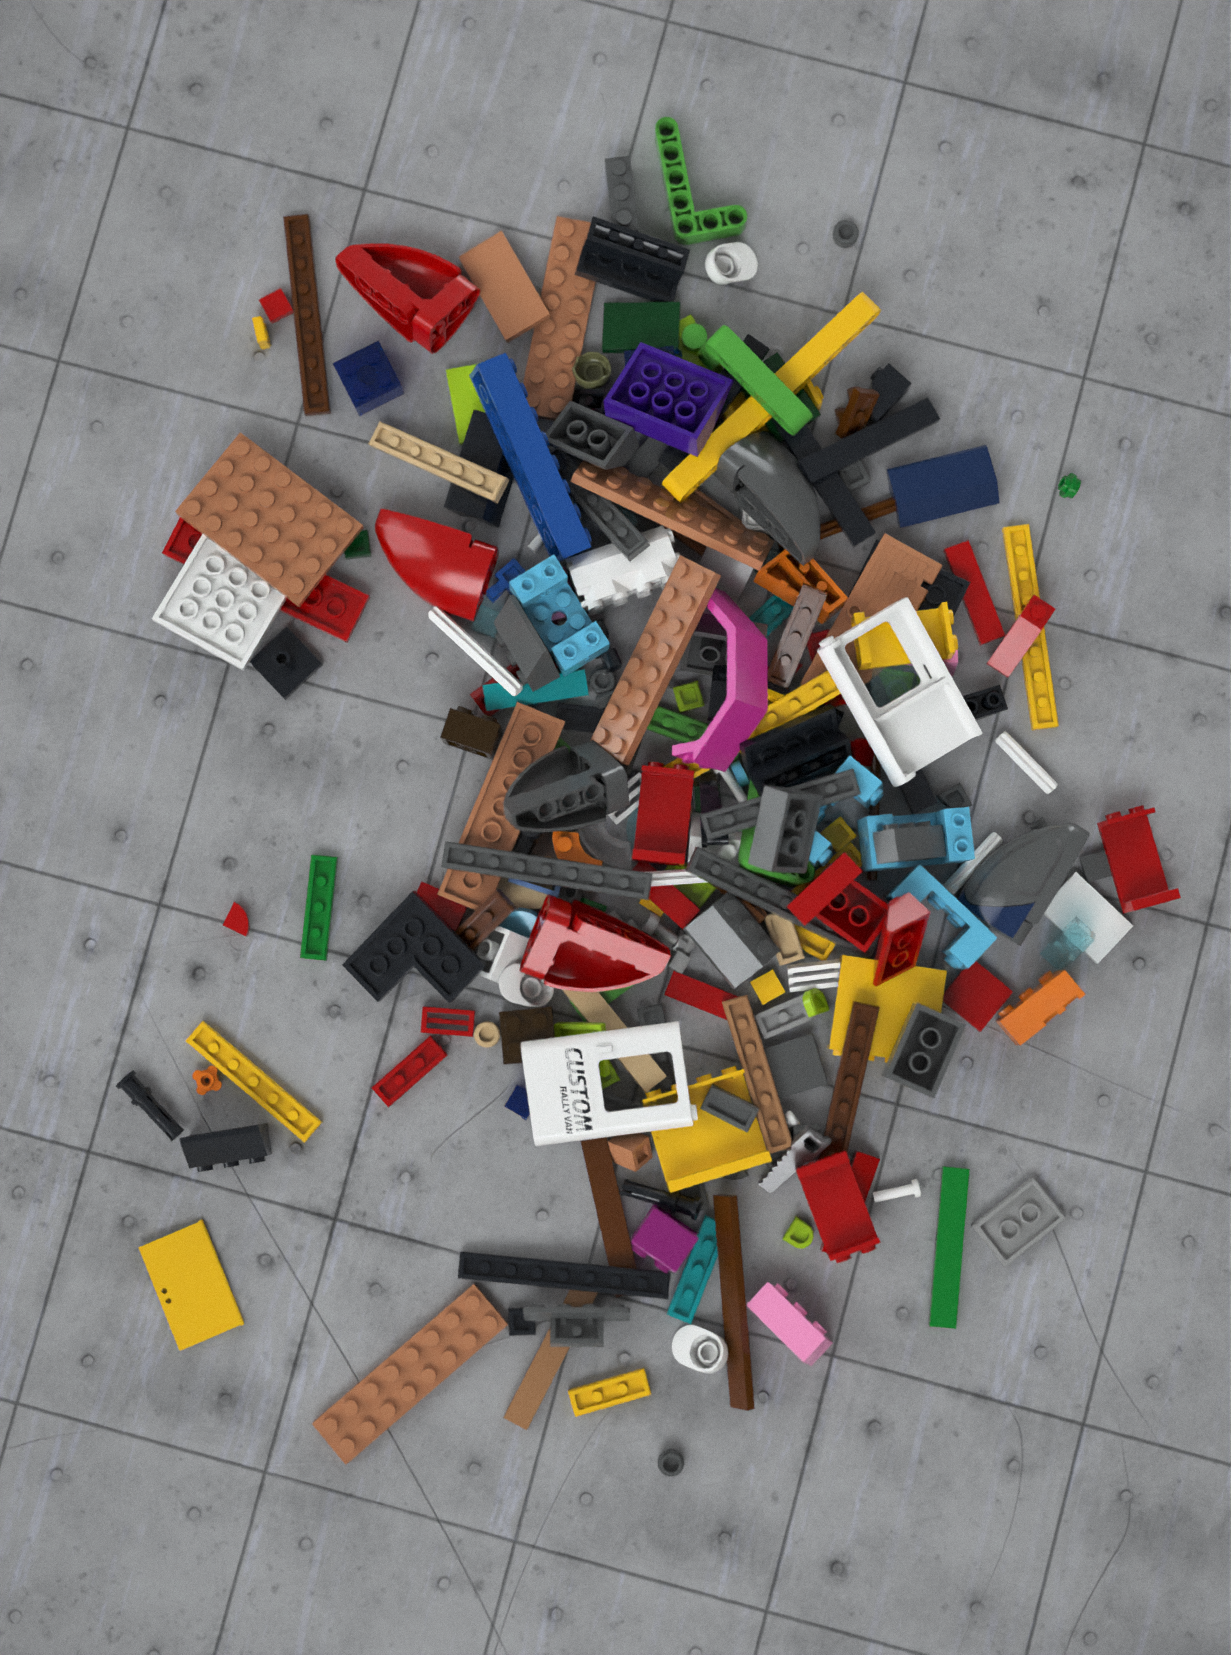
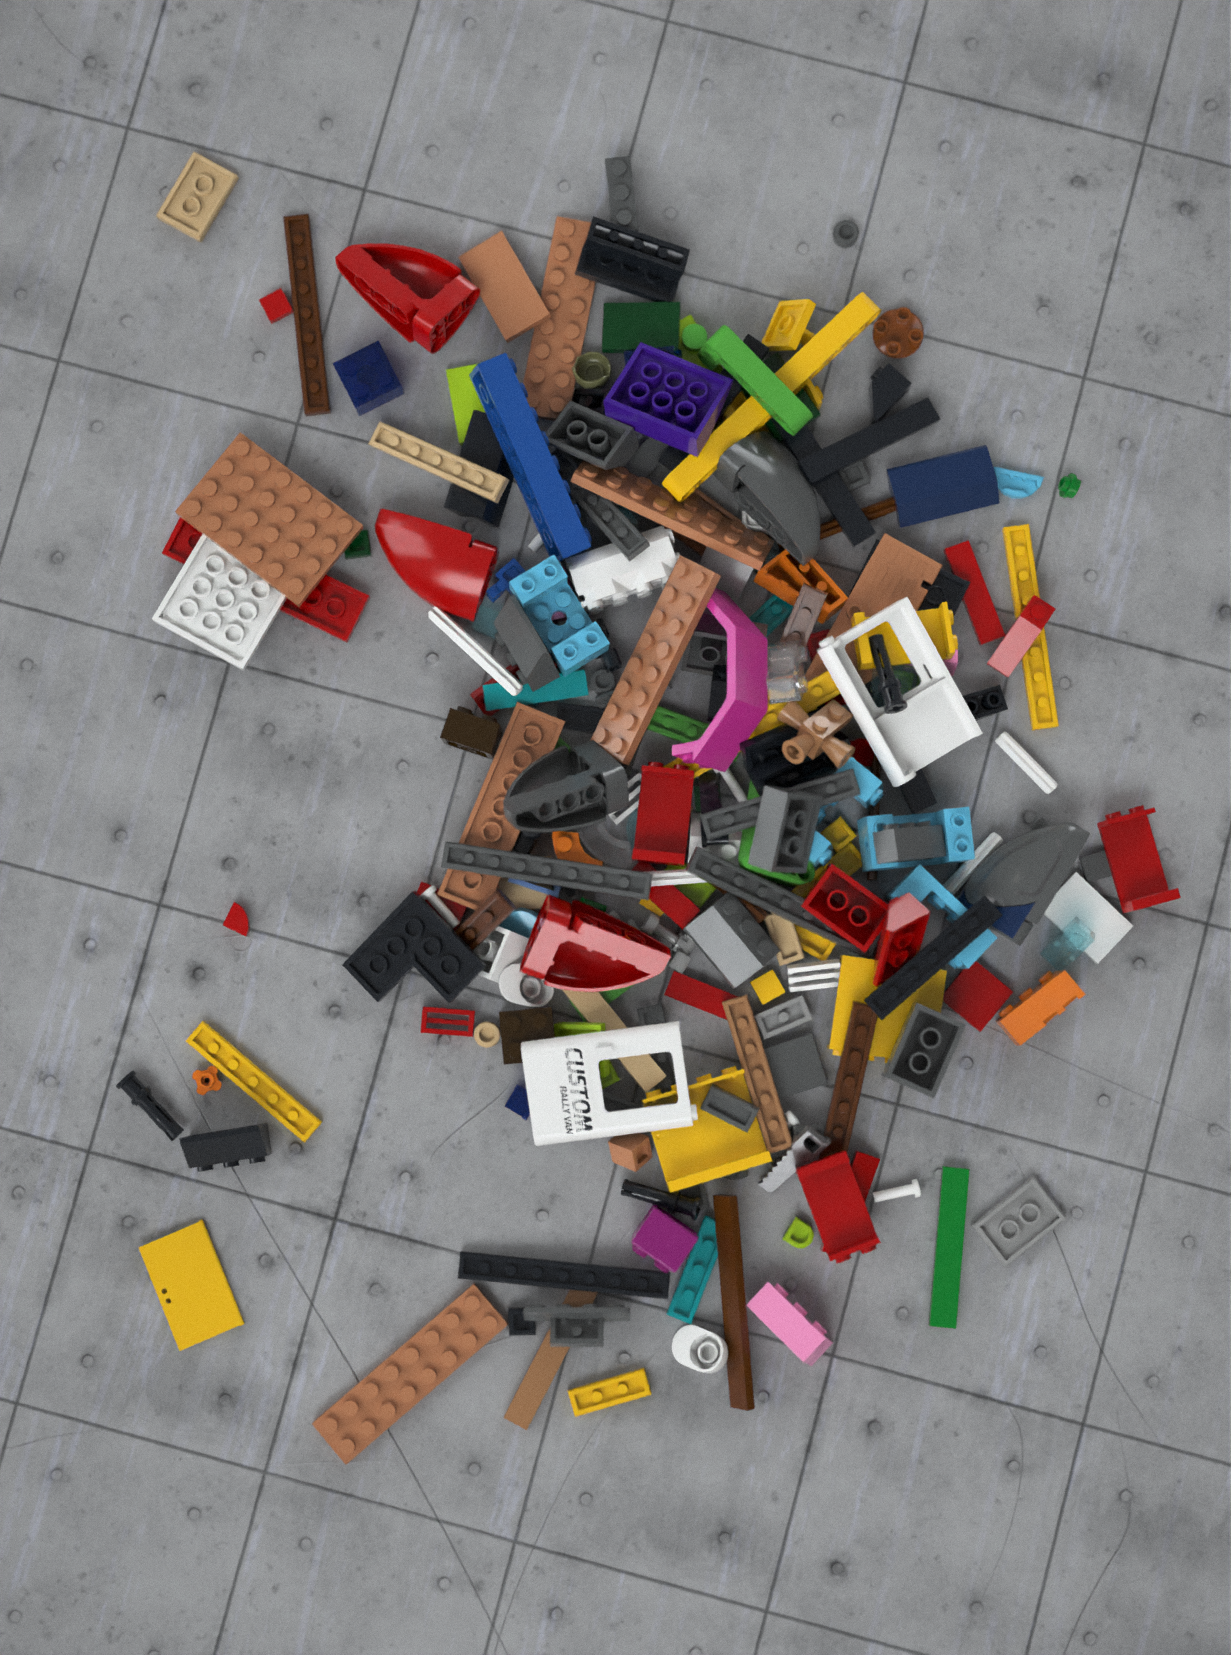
black tile [250,627,323,700] -> none
yellow tile [252,316,271,350] -> none
green tile [300,855,338,961] -> none
red tile [372,1035,448,1108] -> none
reddish brown tile [581,1137,636,1297] -> none
bright green beam [655,117,747,245] -> none
dark grey plate [658,1449,684,1477] -> none
lime tile [673,680,705,713] -> none
white cap [705,242,758,285] -> none
medium azure tile [731,760,750,787] -> none
red tile [786,852,863,926] -> none
lime tile [803,988,830,1017] -> none
reddish brown tile [834,386,880,439] -> none
dark grey tile [936,783,972,808] -> none
none -> tan tile [156,152,239,242]
none -> white piece [420,885,460,929]
none -> yellow tile [761,299,816,352]
none -> clear brick [766,640,808,704]
none -> medium nougat brick [778,699,855,769]
none -> black tile [864,895,1003,1021]
none -> black pin [869,634,908,714]
none -> dark orange dish [872,307,924,359]
none -> medium azure tile [993,467,1044,499]

